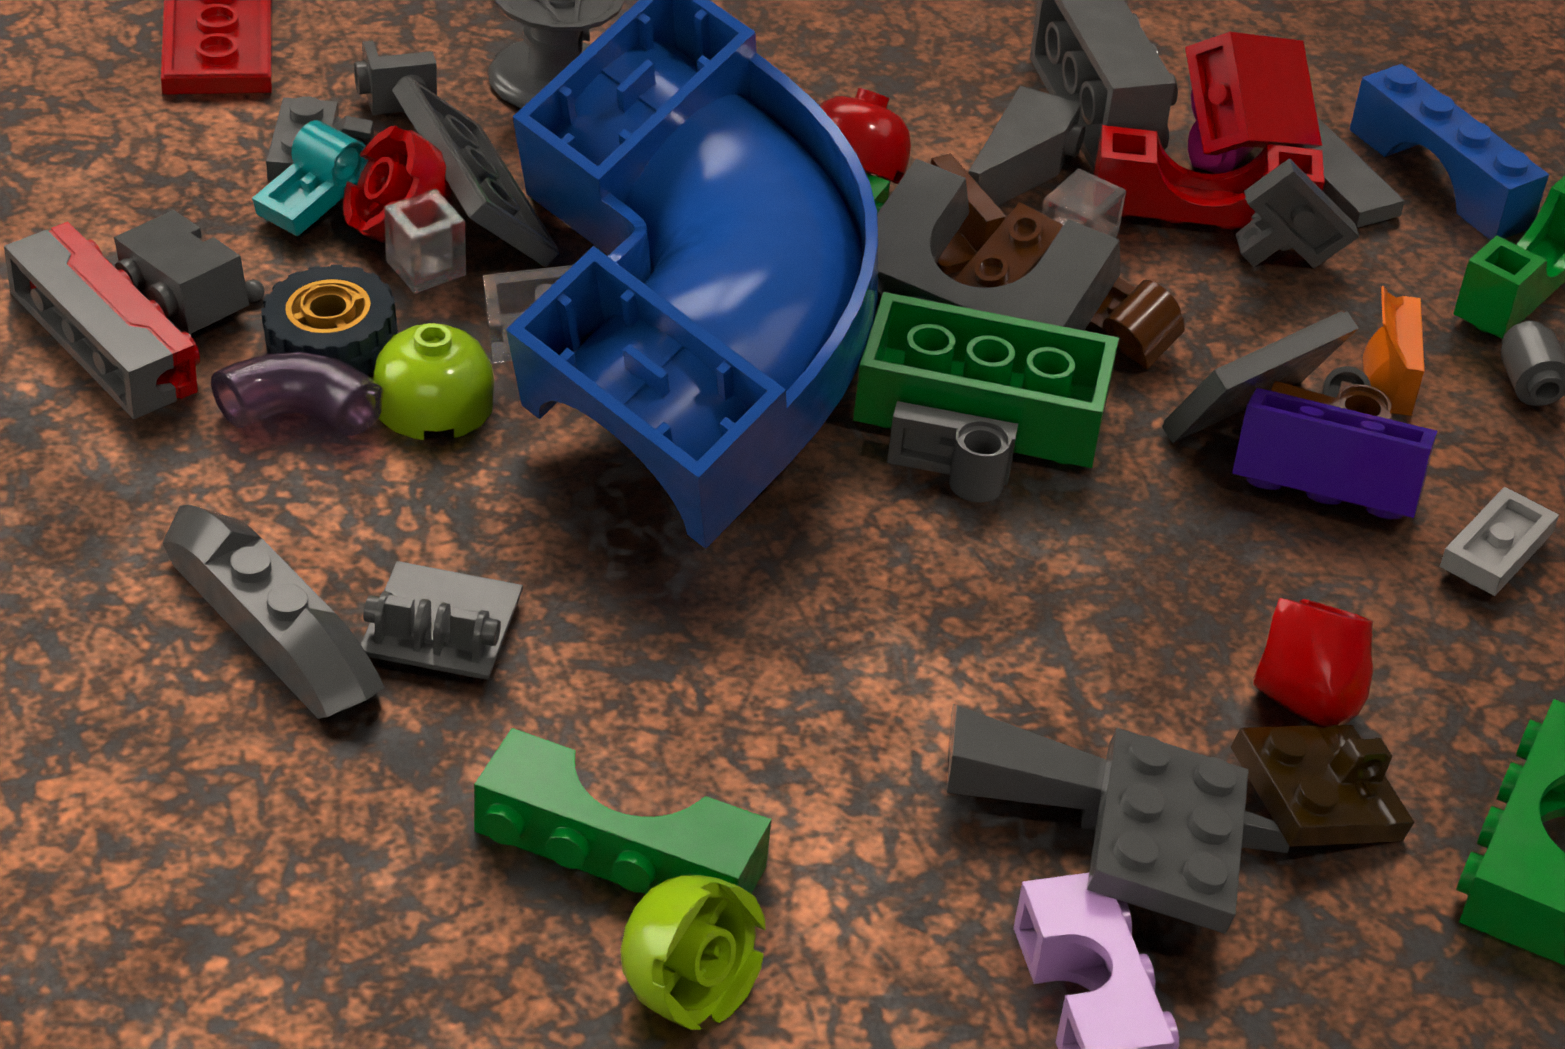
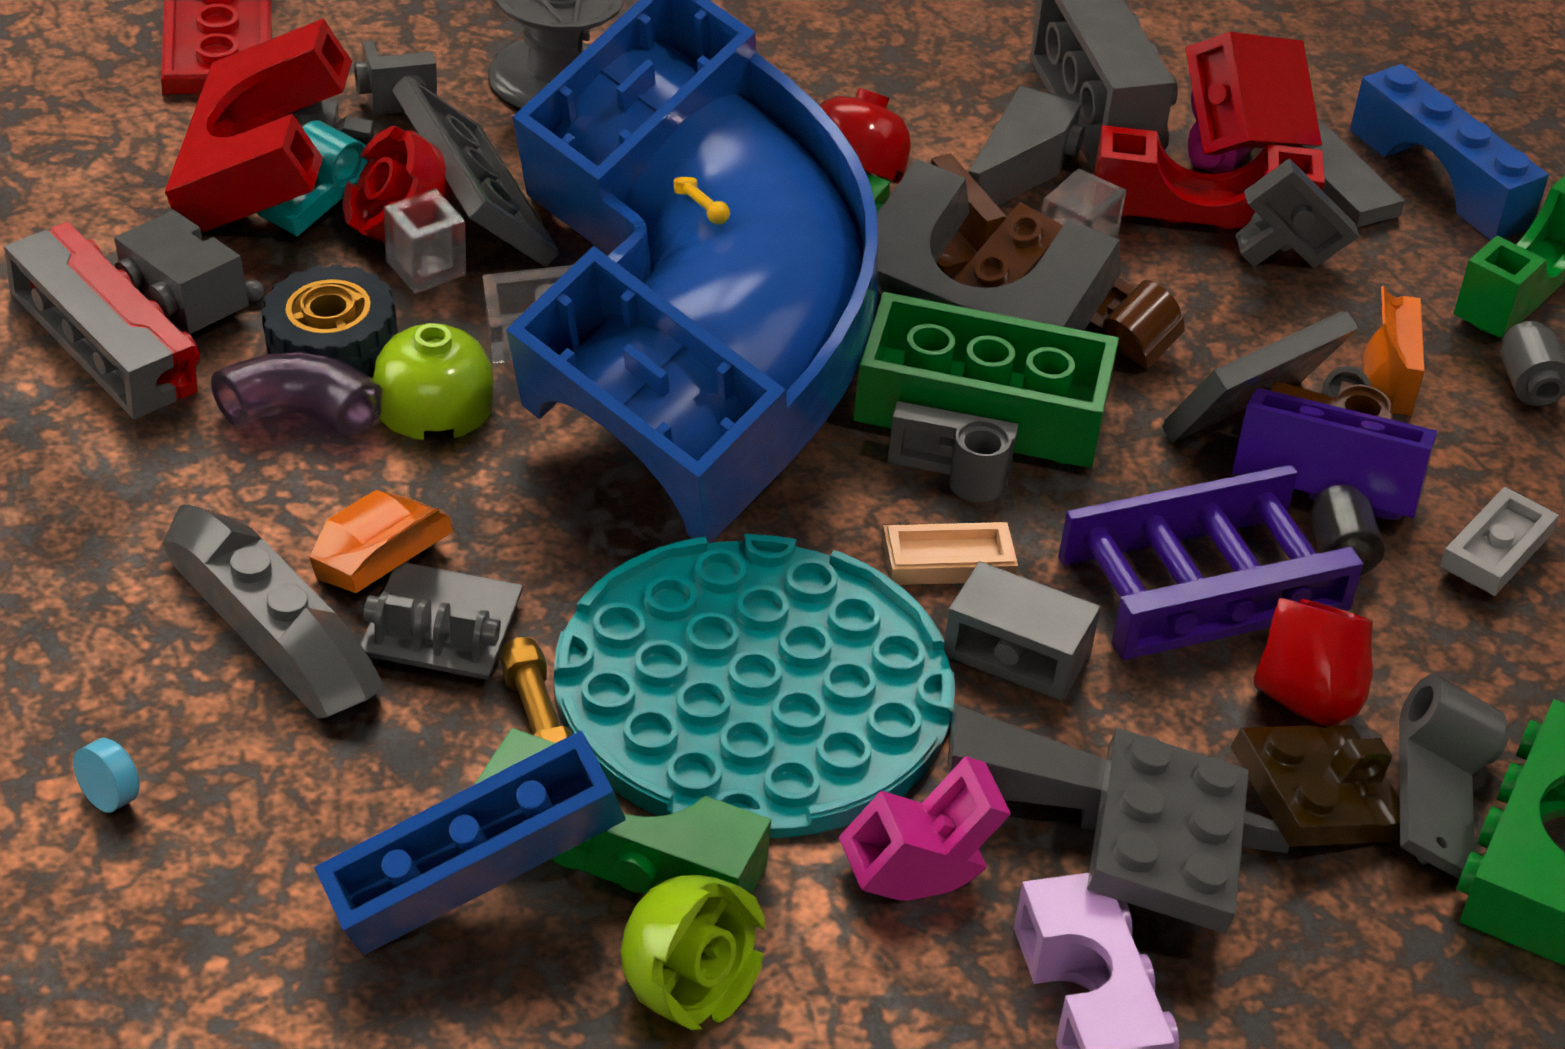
none -> medium azure tile [73,738,140,813]
none -> red arch [164,18,353,233]
none -> orange slope [309,490,454,593]
none -> blue brick [314,730,626,956]
none -> pearl gold bar [499,637,573,743]
none -> teal tile [553,534,955,838]
none -> yellow hinge [674,177,731,225]
none -> dark pink brick [838,756,1011,901]
none -> light nougat tile [881,522,1018,585]
none -> brick [944,561,1101,702]
none -> dark purple fence [1058,465,1364,661]
none -> clear smoke brick [1310,485,1385,576]
none -> dark grey door [1399,674,1509,879]

